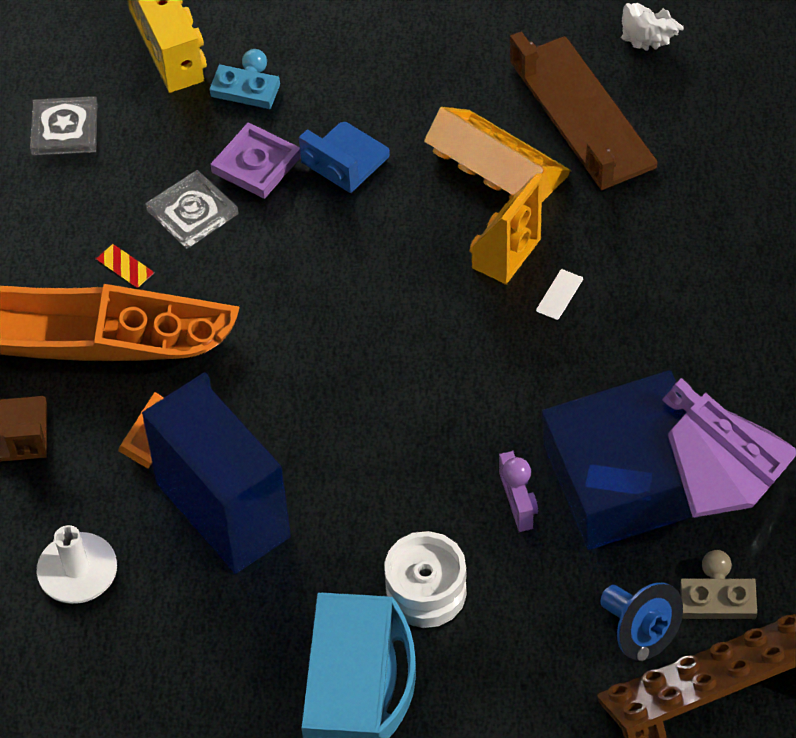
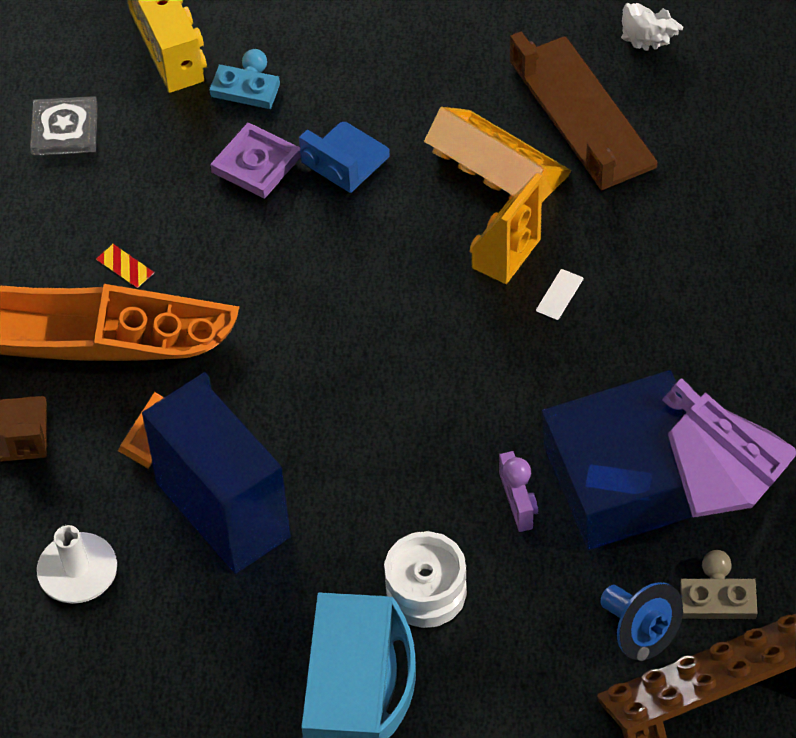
clear tile [146,170,238,248] -> none

